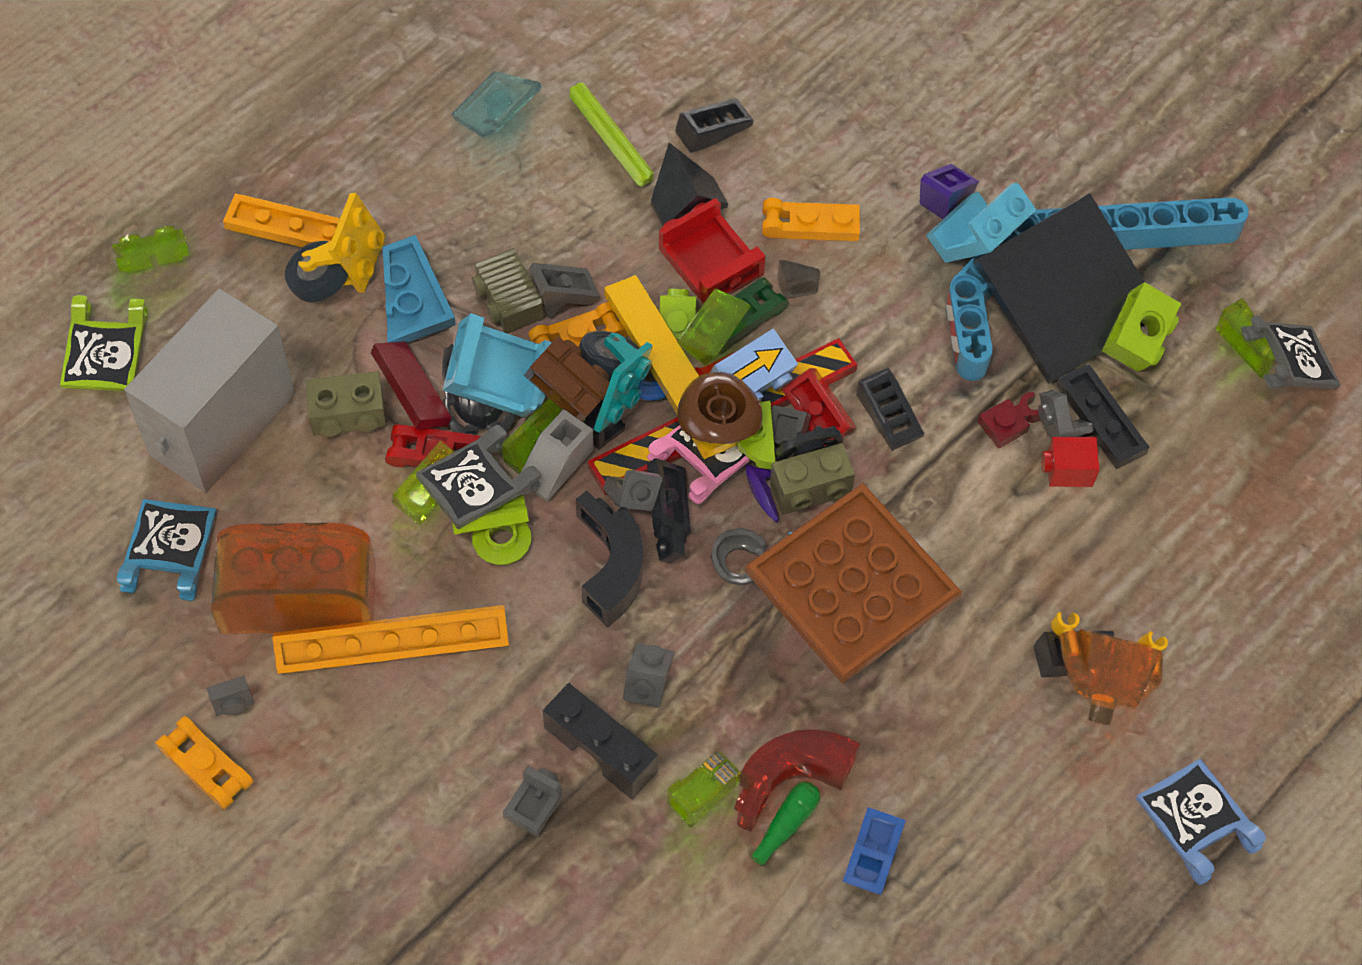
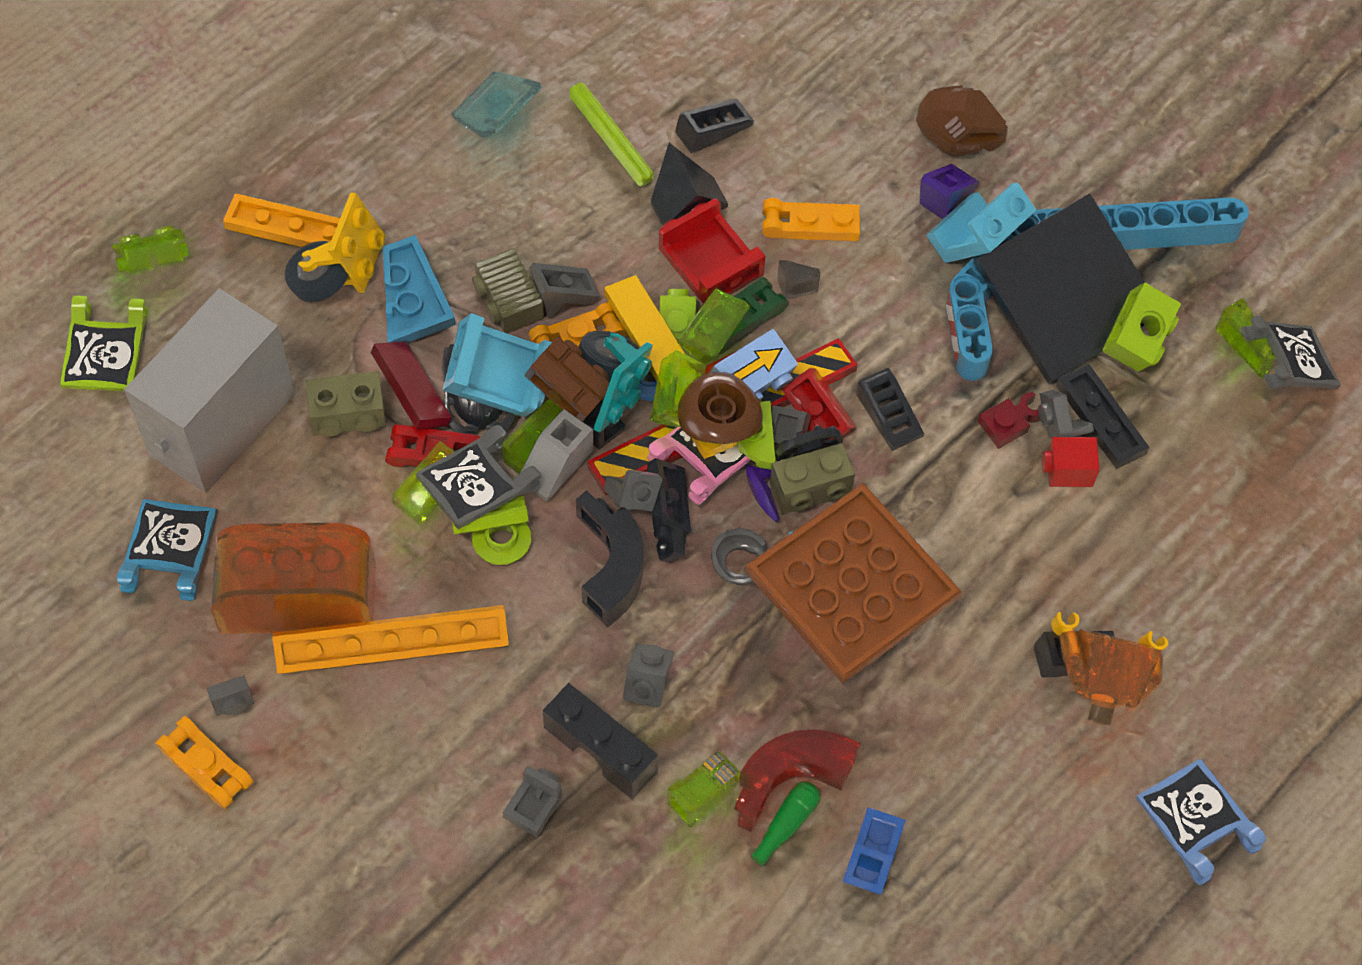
none -> clear neon green slope [650,350,706,427]
none -> reddish brown helmet [916,85,1008,157]

